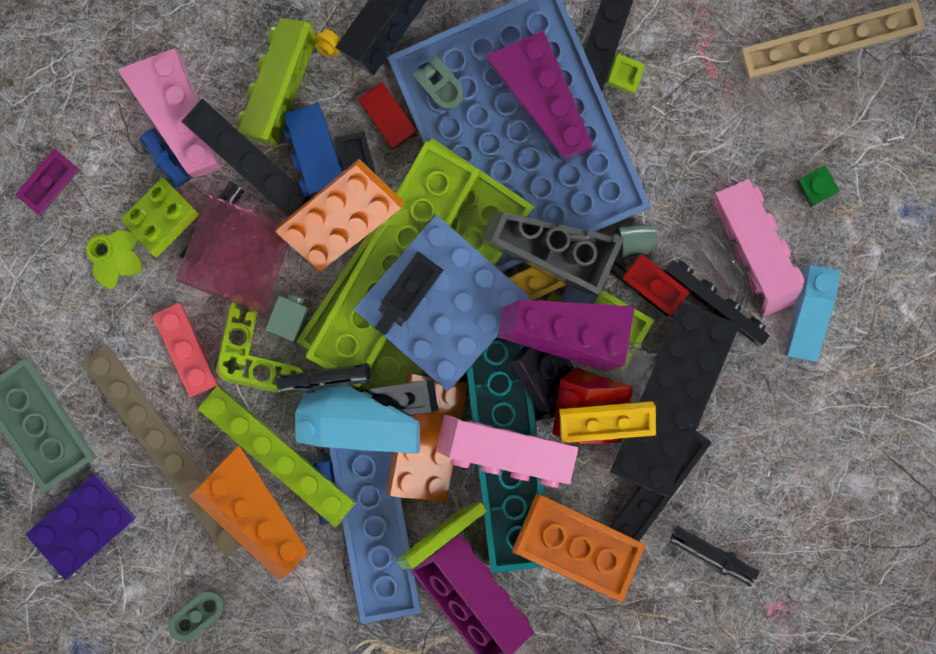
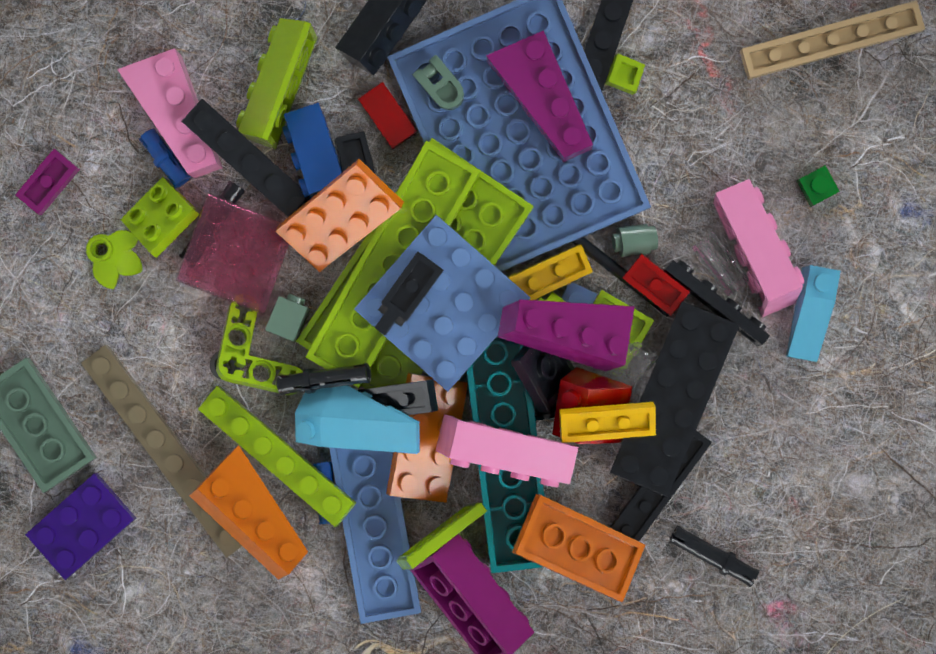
coral plate [152,303,219,398] -> none
sand green plate [168,590,225,642] -> none
yellow plate [315,29,341,57] -> none
dark grey wedge [480,212,624,295] -> none

